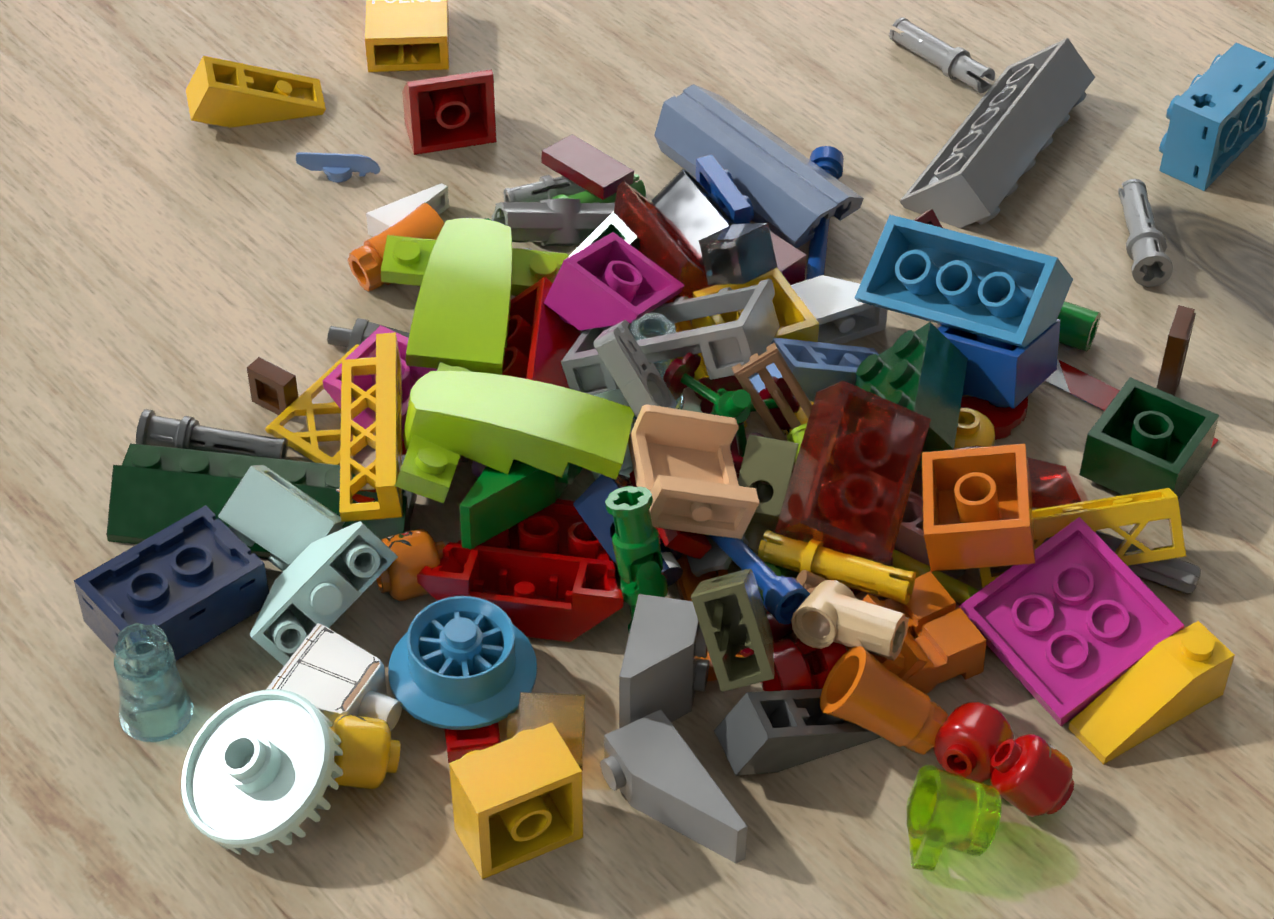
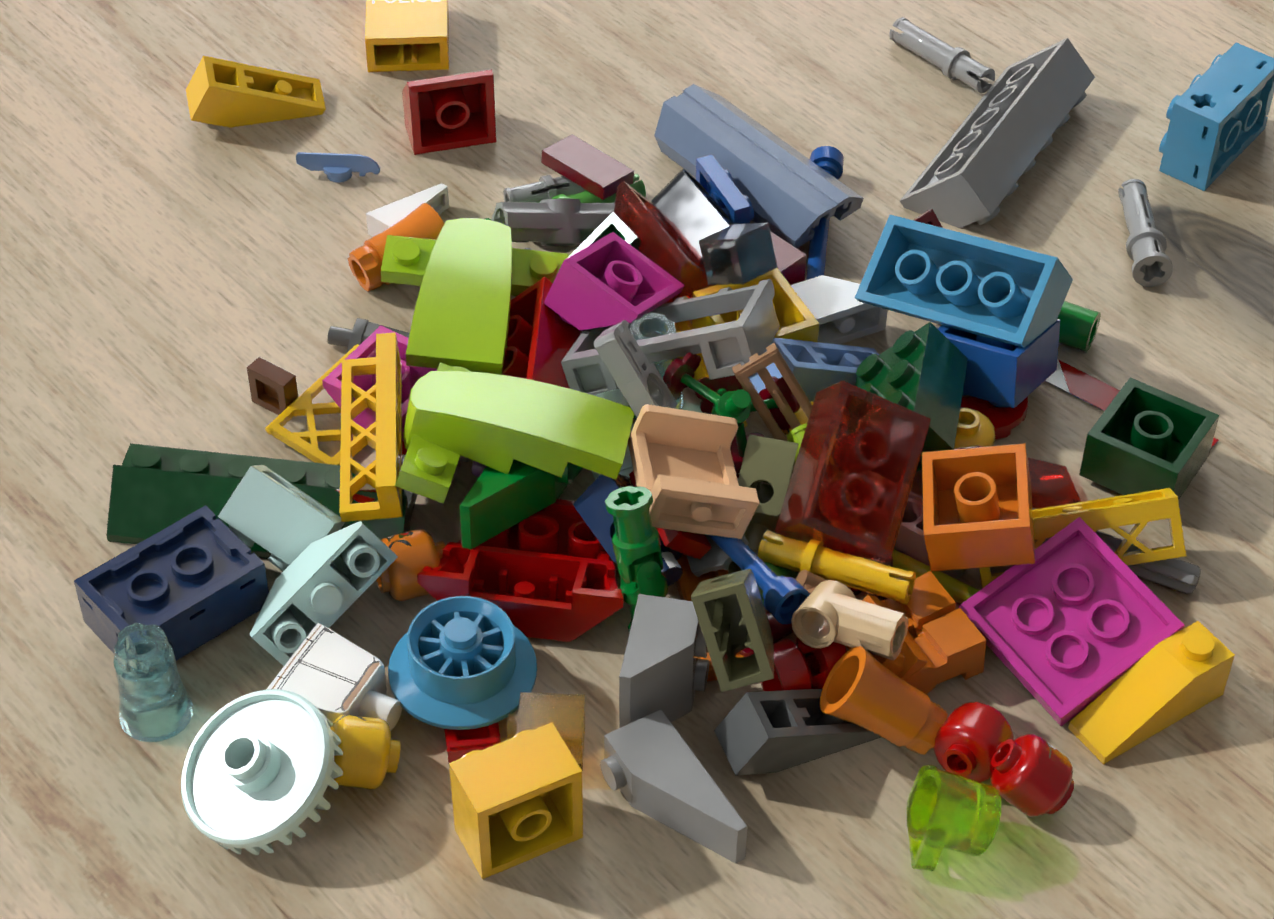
dark grey pin [136,409,288,460] -> none
reddish brown tile [1156,305,1196,396] -> none

